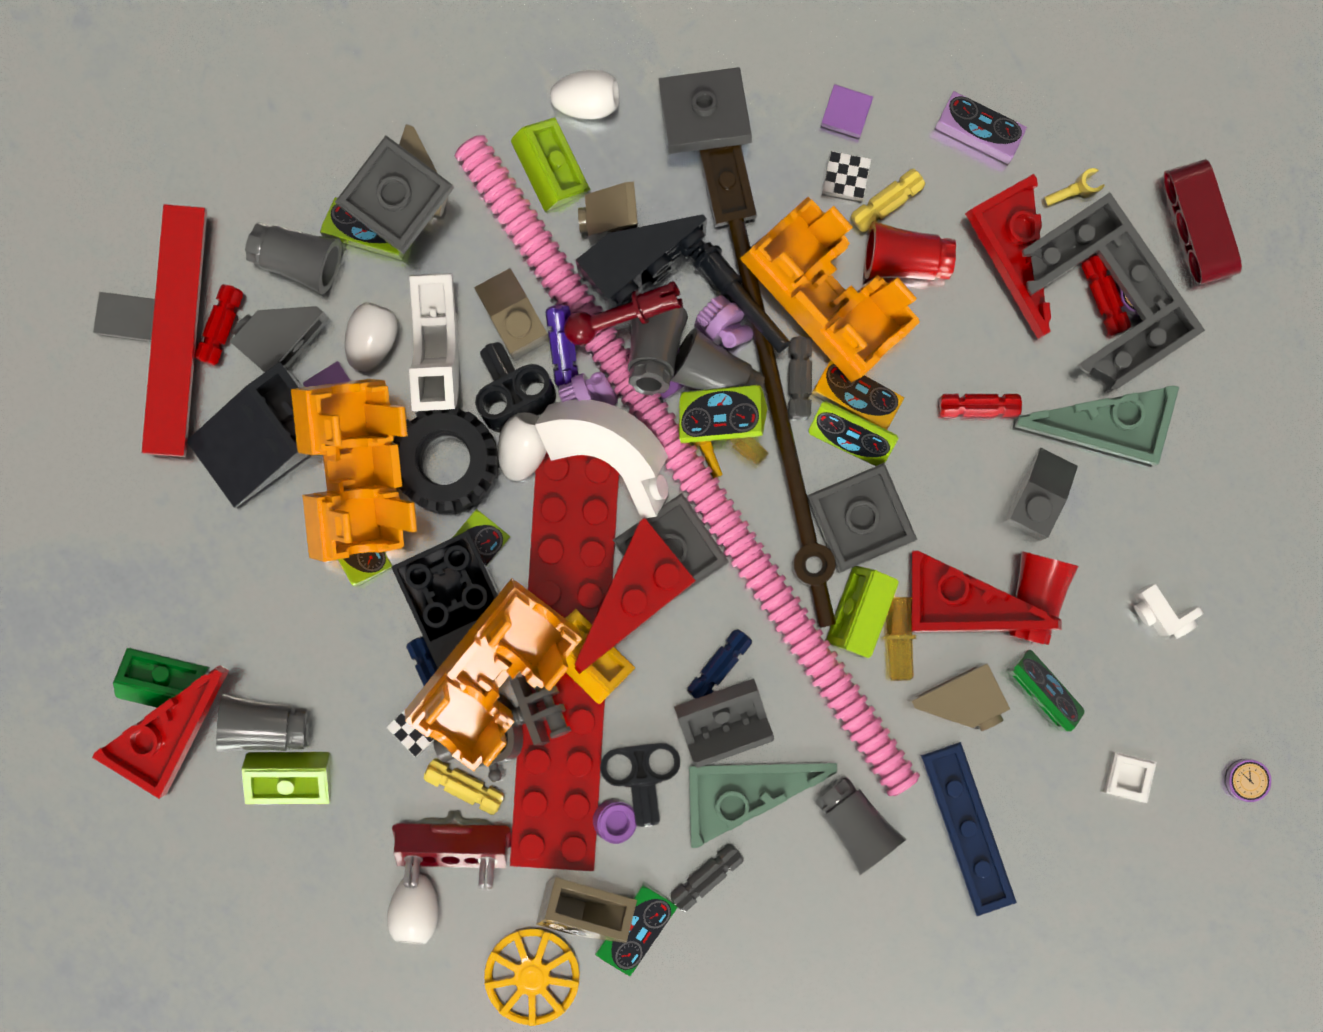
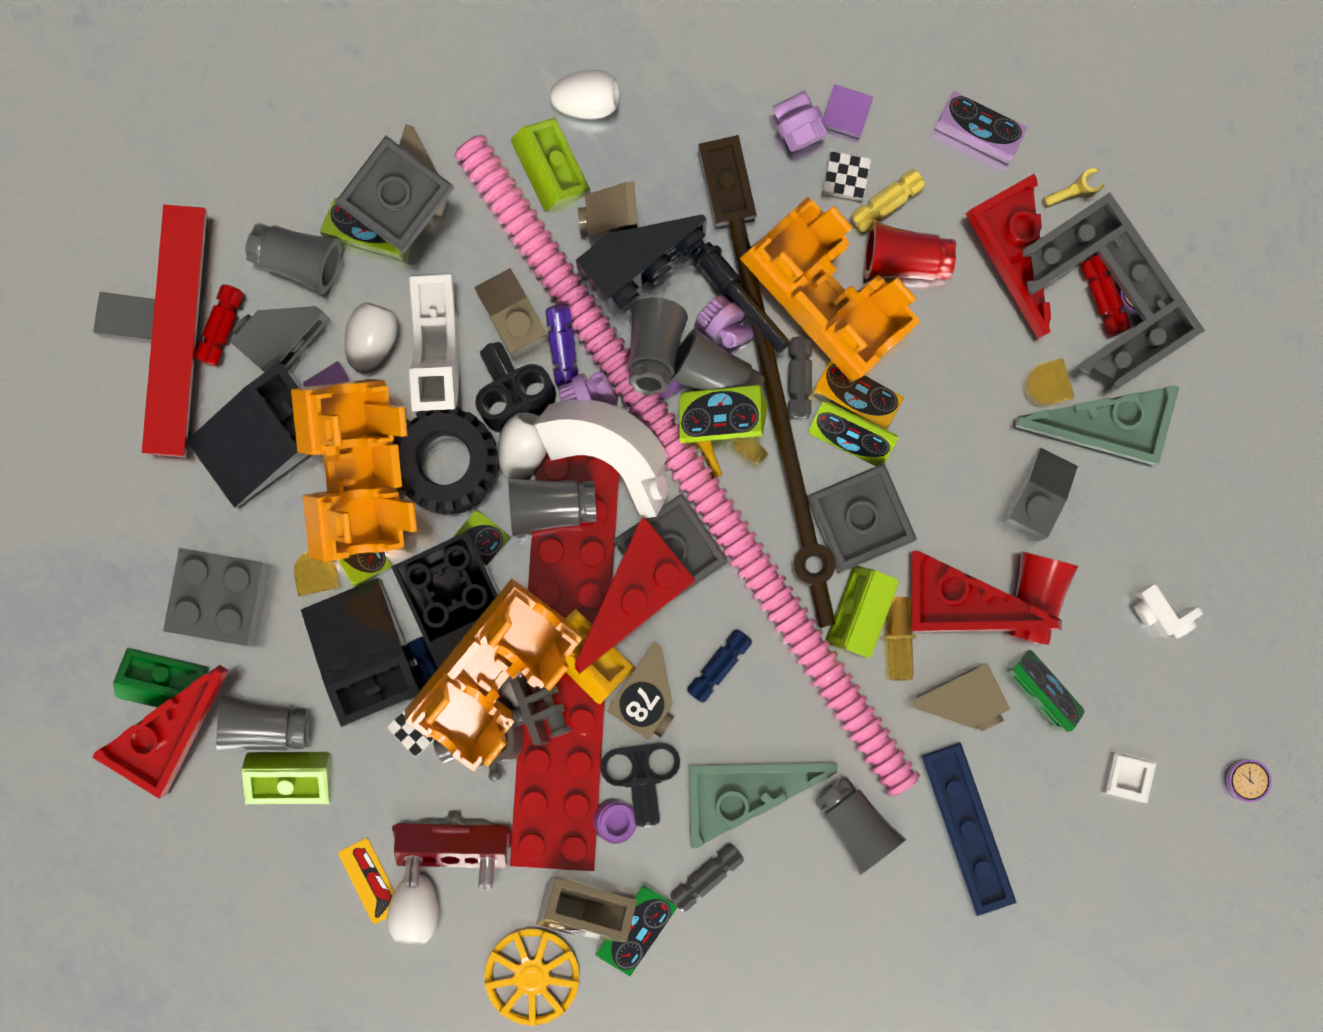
light yellow axle [424,759,504,815] -> none
dark red pin [564,281,683,345] -> none
dark grey plate [658,67,752,154] -> none
dark grey bracket [674,678,774,768] -> none
red axle [939,394,1022,417] -> none
dark red beam [1163,159,1242,285] -> none
none -> dark grey brick [163,548,271,647]
none -> clear yellow tile [294,552,341,597]
none -> black slope [300,578,423,727]
none -> sticker [338,838,394,924]
none -> dark grey plant [508,478,597,537]
none -> slope [607,641,675,740]
none -> lavender piece [772,90,828,152]
none -> clear yellow tile [1026,358,1075,406]

